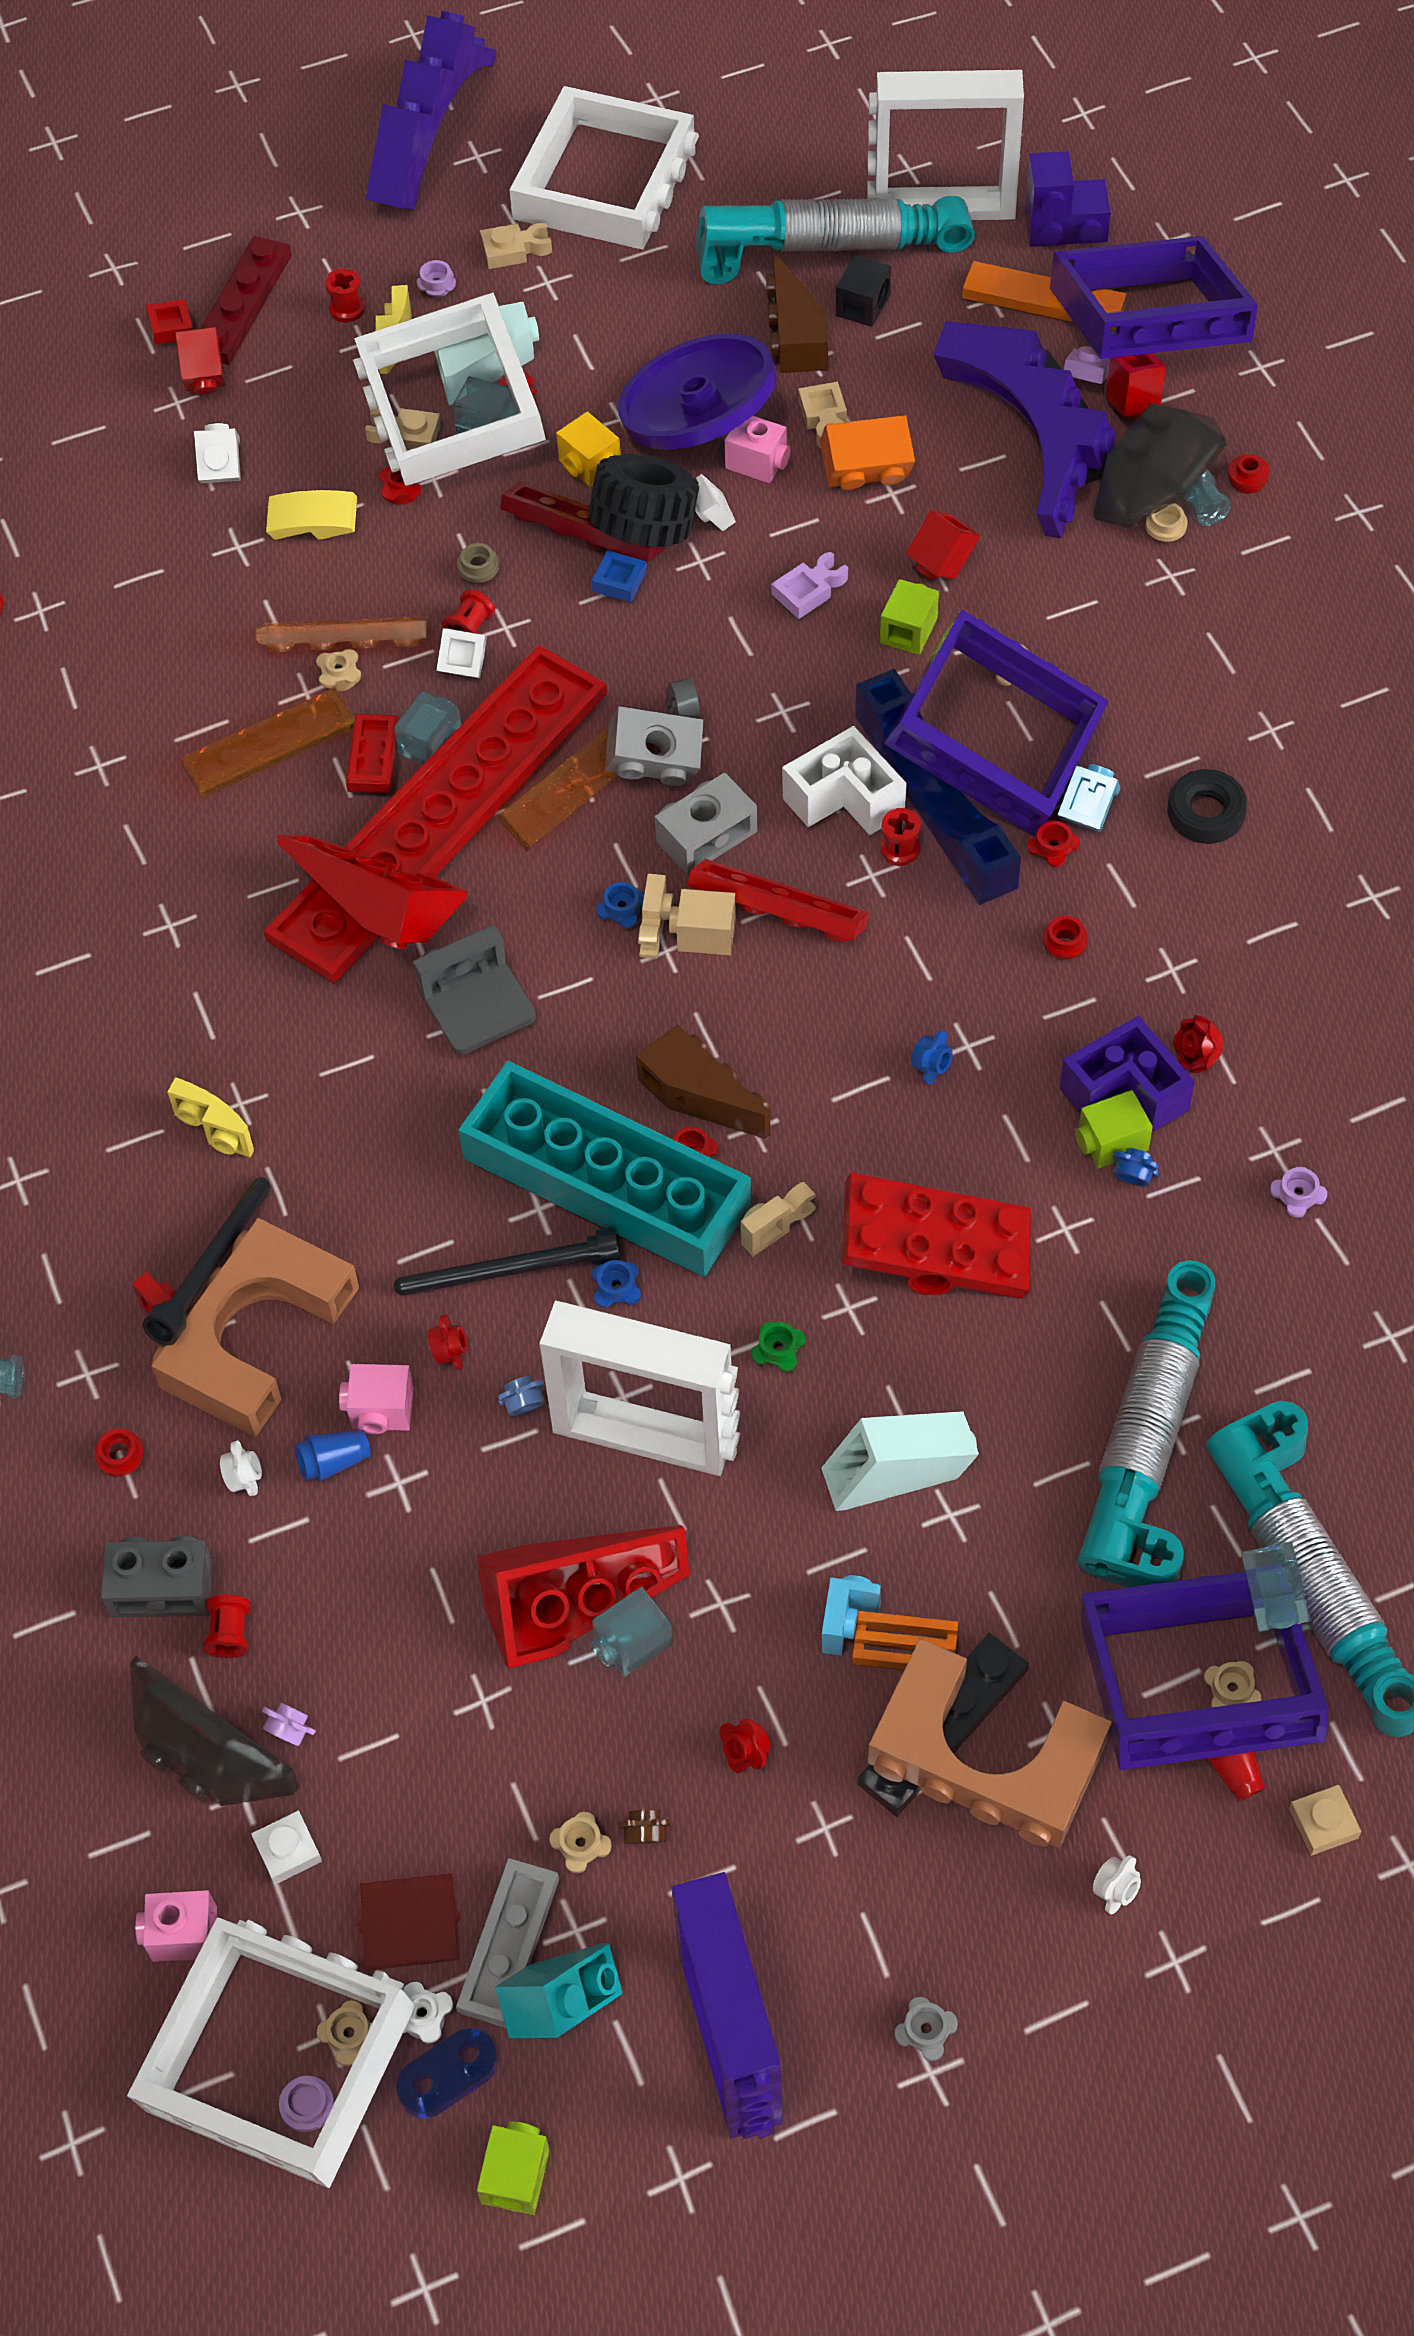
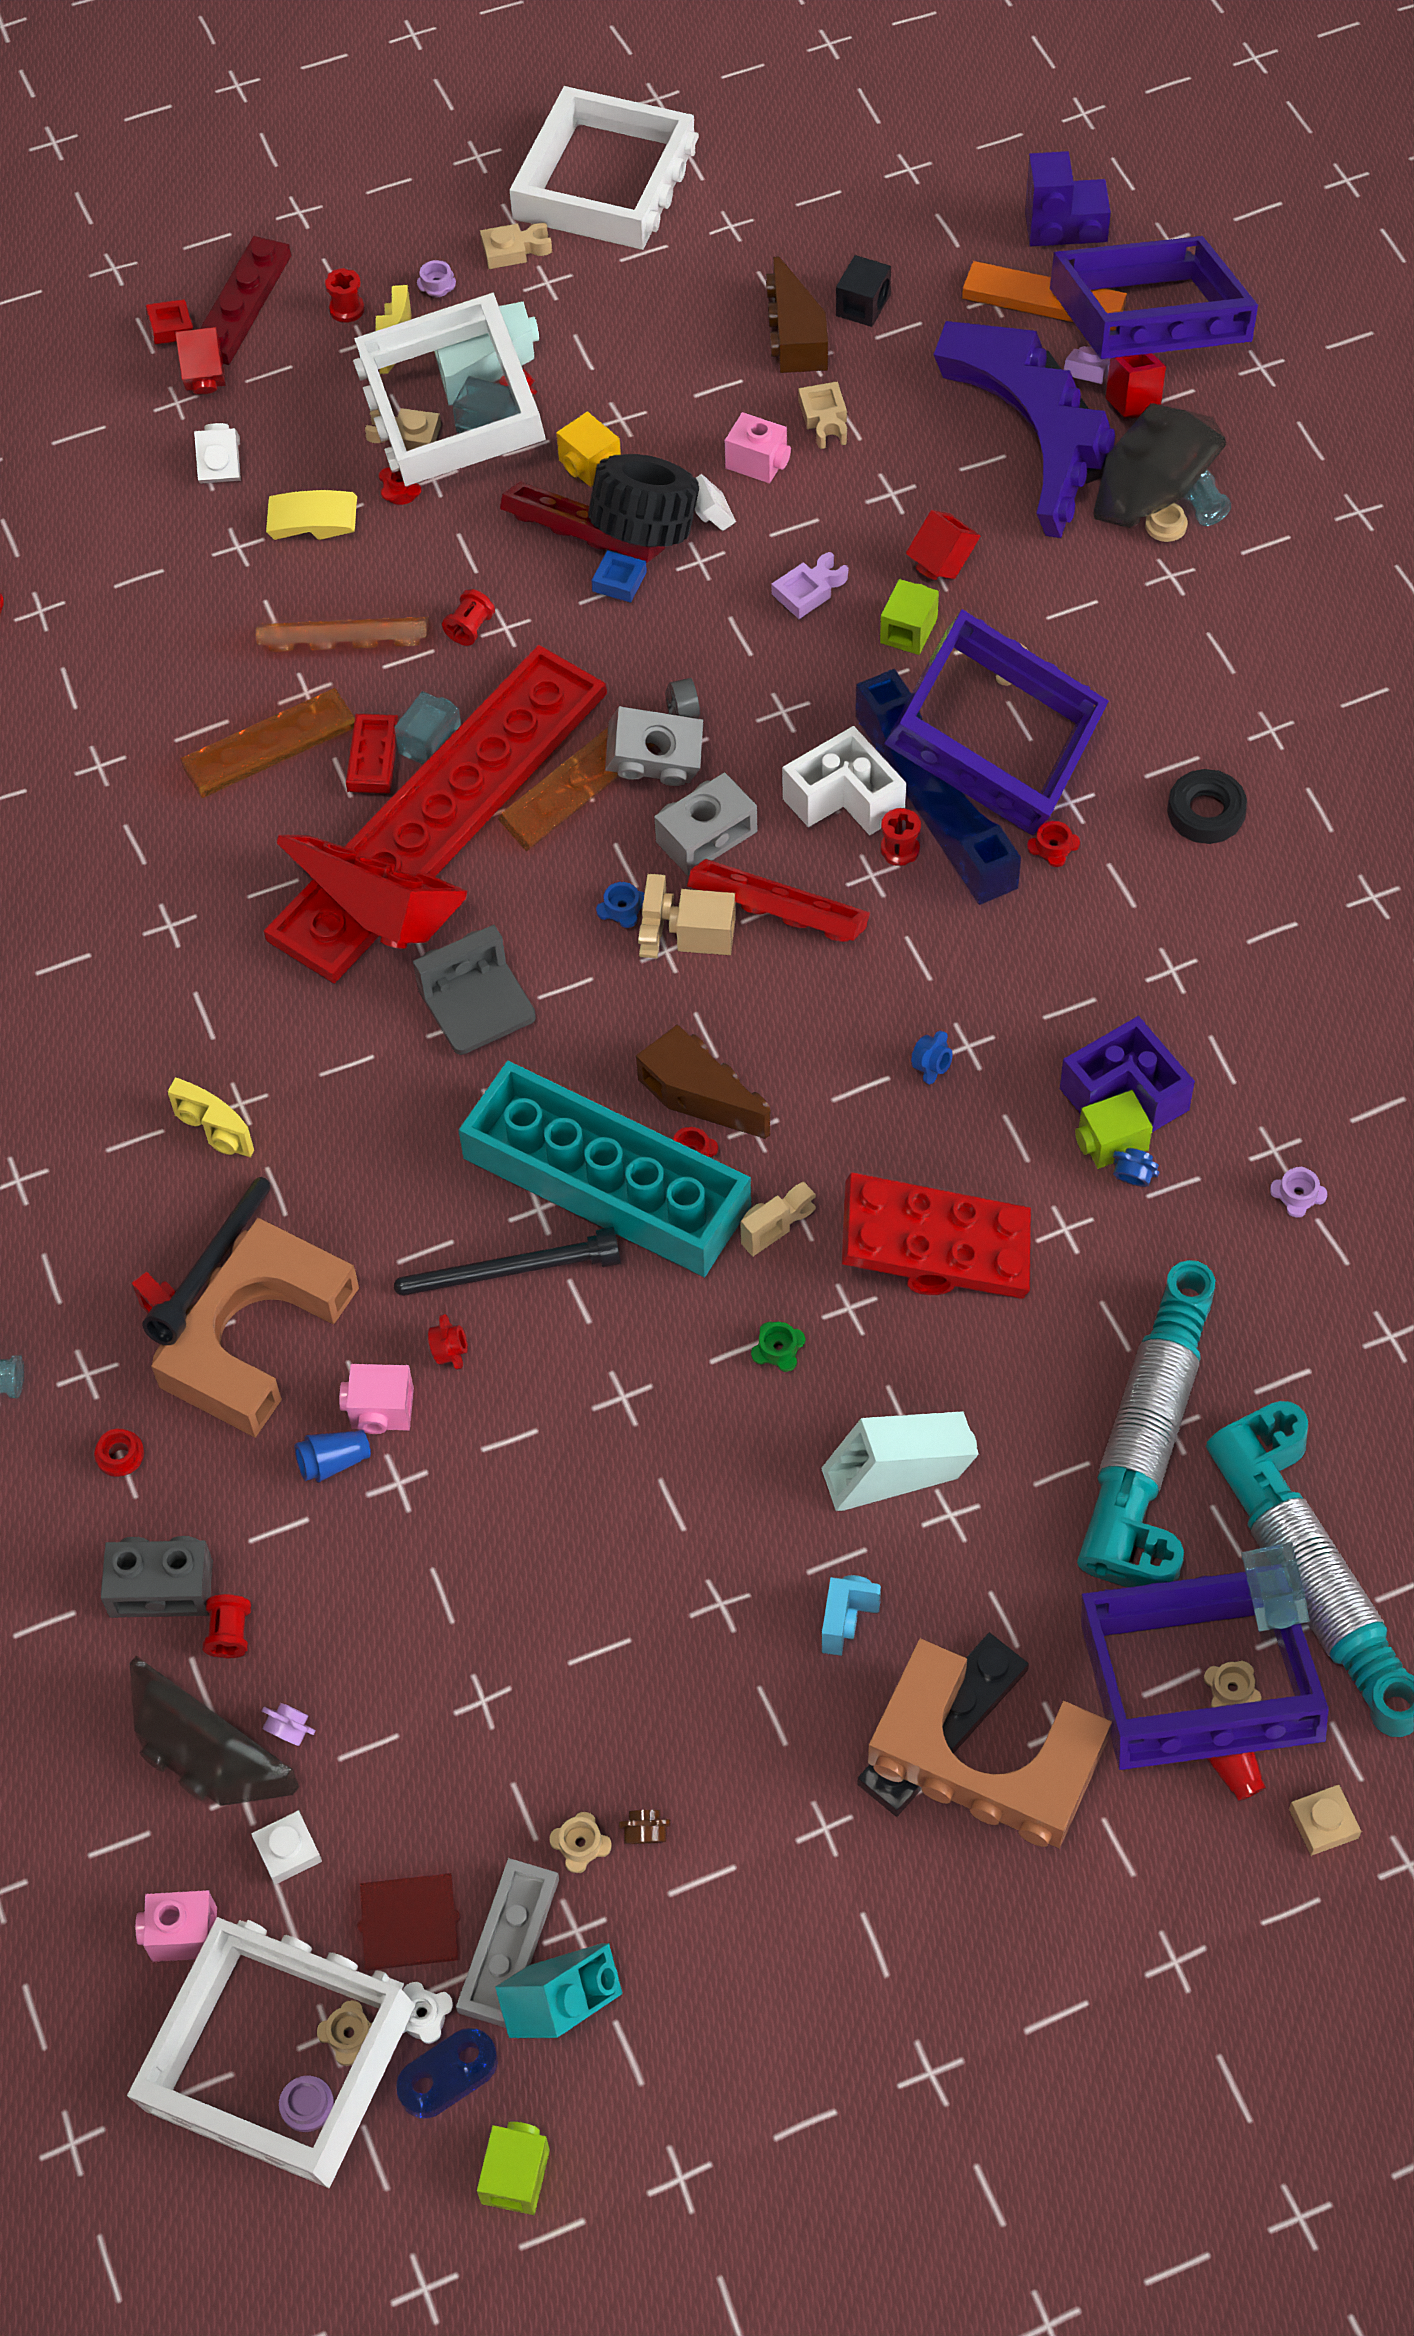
white plate [220,1440,262,1496] -> none
tan plate [316,649,361,691] -> none
dark purple arch [365,11,496,210] -> none
white plate [436,628,487,678] -> none
dark tan plate [457,543,499,583] -> none
red wedge [477,1525,690,1668] -> none
medium blue plate [498,1376,545,1416] -> none
white window [540,1300,740,1476] -> none
clear light blue brick [591,1587,673,1677] -> none
blue plate [592,1260,641,1308] -> none
dark purple dish [618,333,777,450] -> none
dark purple window [671,1872,783,2139] -> none
piece [694,196,975,285] -> none
red plate [719,1718,770,1773] -> none
orange brick [820,415,915,490] -> none
orange tile [852,1611,958,1670] -> none
white window [867,70,1024,220] -> none
light grey plate [895,1997,958,2061] -> none
red plate [1043,915,1088,959] -> none
bracket [1058,764,1120,832] -> none
white plate [1093,1855,1141,1914] -> none
red plate [1173,1015,1223,1073] -> none
red plate [1228,454,1270,494] -> none

